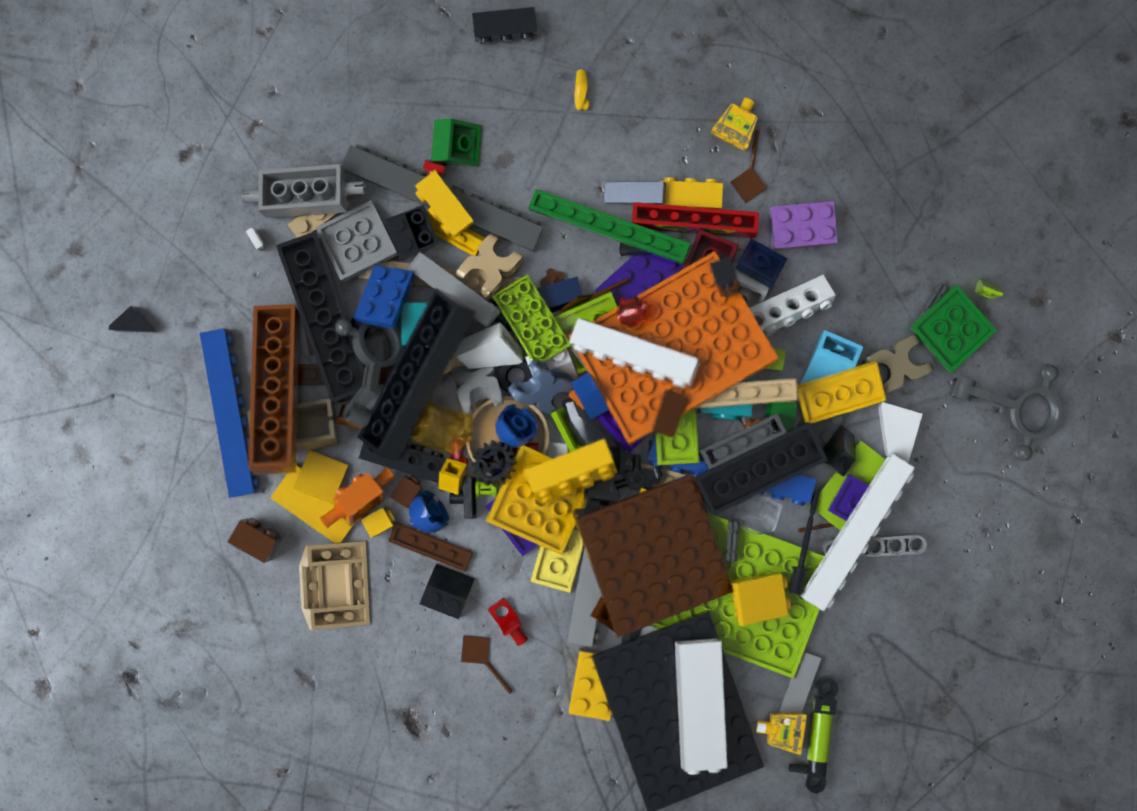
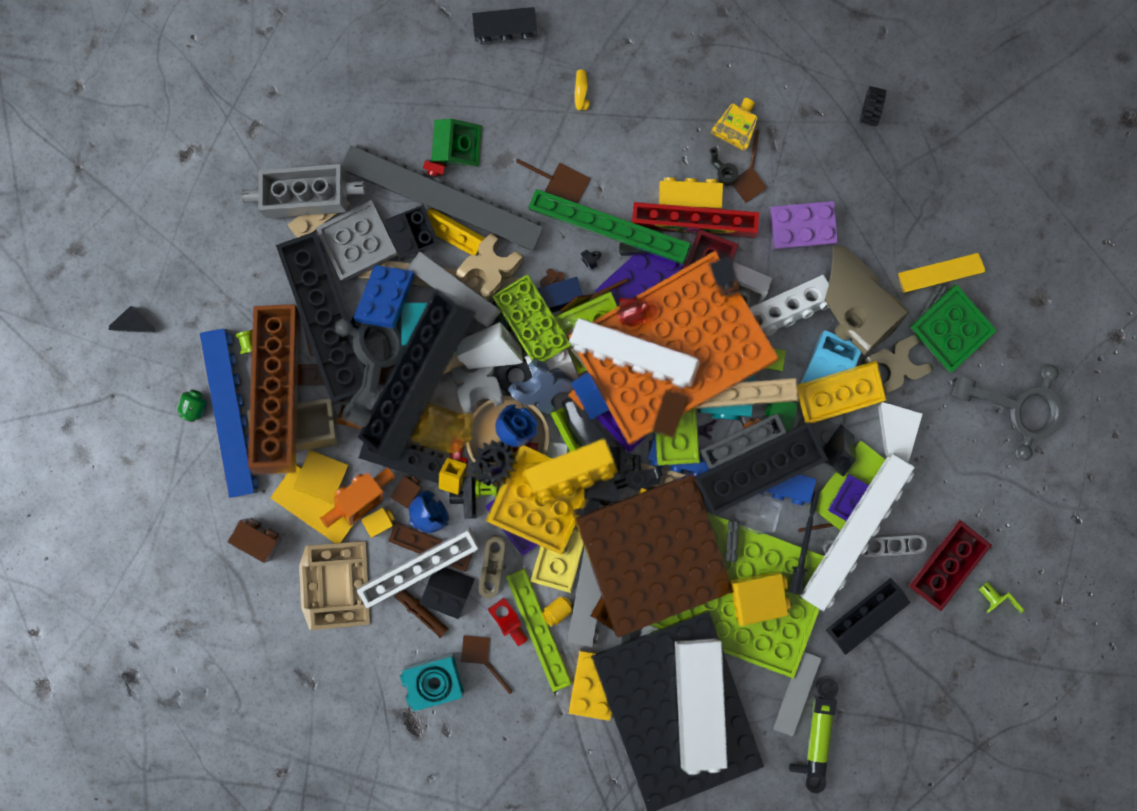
white tile [246,228,266,251] -> none
yellow brick [415,171,474,238] -> none
tile [604,182,666,204] -> none
dark blue tile [735,238,787,289] -> none
yellow torso [756,712,807,755] -> none
lime slope [974,278,1003,300] -> none
none -> green head [176,389,207,422]
none -> lime bush [235,330,253,355]
none -> white brick [357,527,480,608]
none -> reddish brown pin [394,589,449,638]
none -> teal brick [400,653,465,712]
none -> dark tan piece [479,535,506,598]
none -> lime tile [506,568,572,692]
none -> reddish brown piece [516,159,591,204]
none -> yellow brick [541,596,573,627]
none -> black tile [580,249,602,271]
none -> clear purple bar [698,419,717,439]
none -> pearl dark grey plate [710,147,738,186]
none -> dark tan panel [825,245,909,355]
none -> black brick [826,578,910,655]
none -> black tyre [860,86,887,127]
none -> yellow slope [898,253,986,293]
none -> dark red brick [907,519,992,611]
none -> lime bracket [978,581,1025,614]

